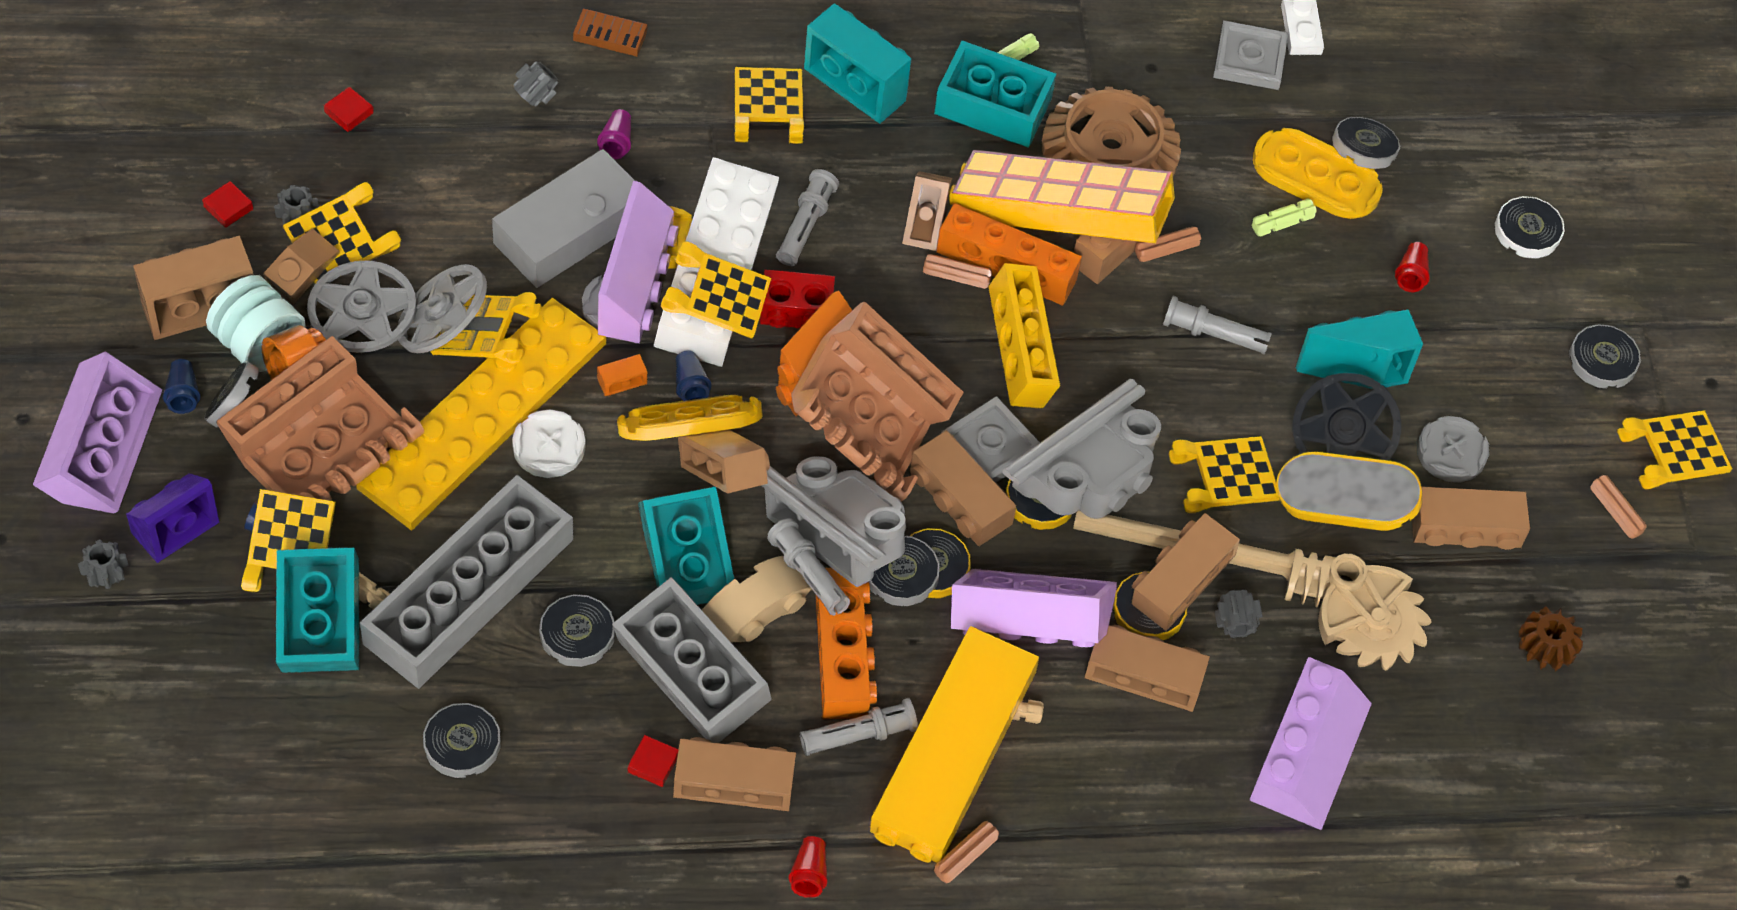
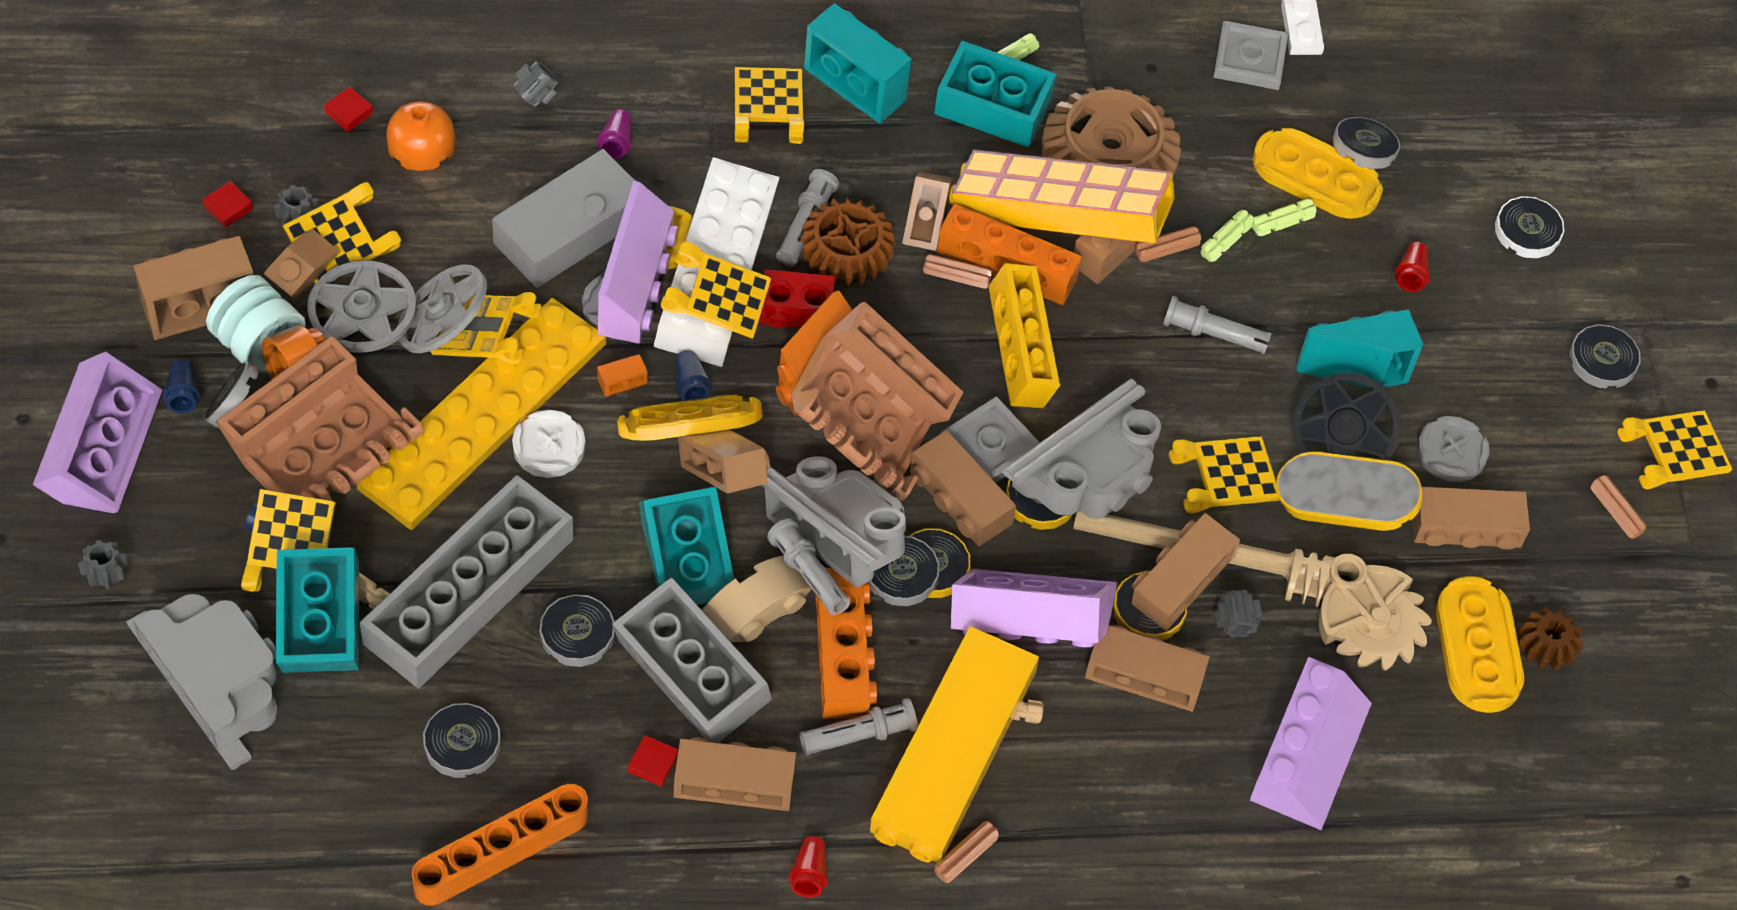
dark purple slope [126,473,219,563] -> none
dark orange tile [573,8,647,57] -> none
none -> light grey brick [126,594,278,770]
none -> orange cylinder [386,101,456,171]
none -> orange beam [412,784,588,906]
none -> dark orange gear [801,197,895,286]
none -> yellowish green axle [1200,210,1254,262]
none -> yellow tile [1436,576,1524,713]

